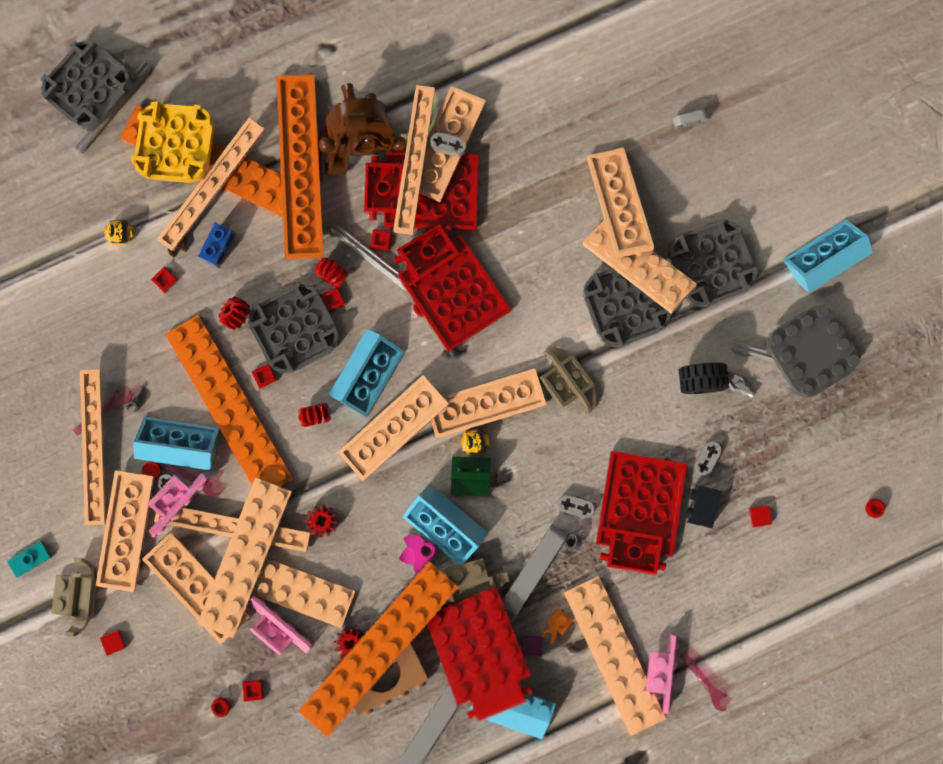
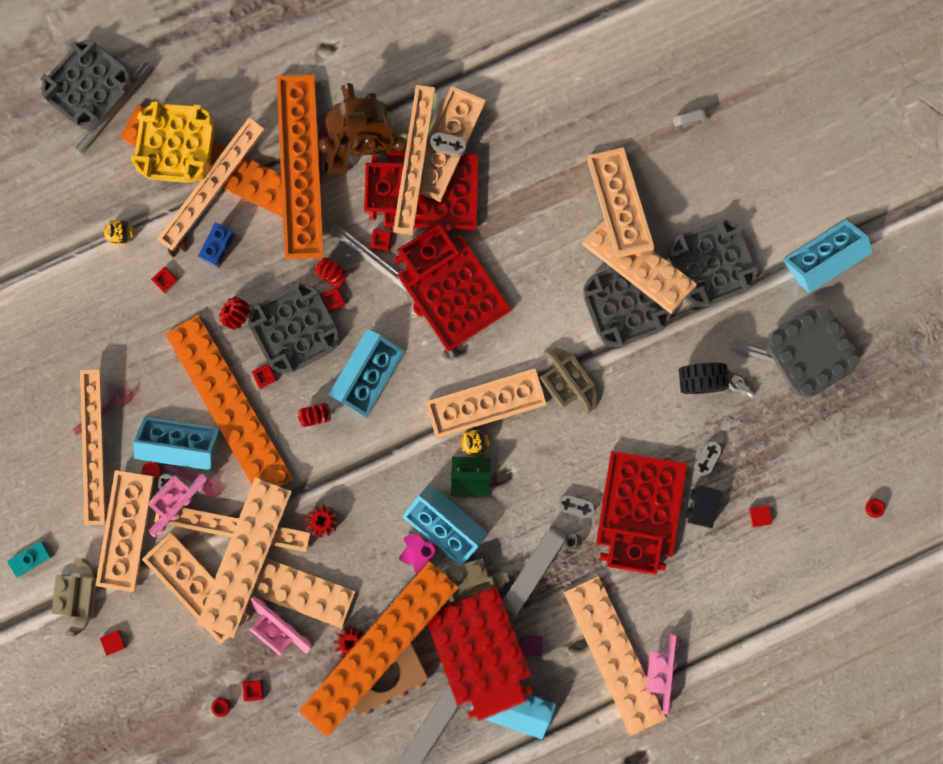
dark grey hand [126,386,144,413] -> none
light nougat plate [338,375,449,481] -> none
orange plate [540,608,573,645] -> none
clear pink piece [679,651,727,711] -> none

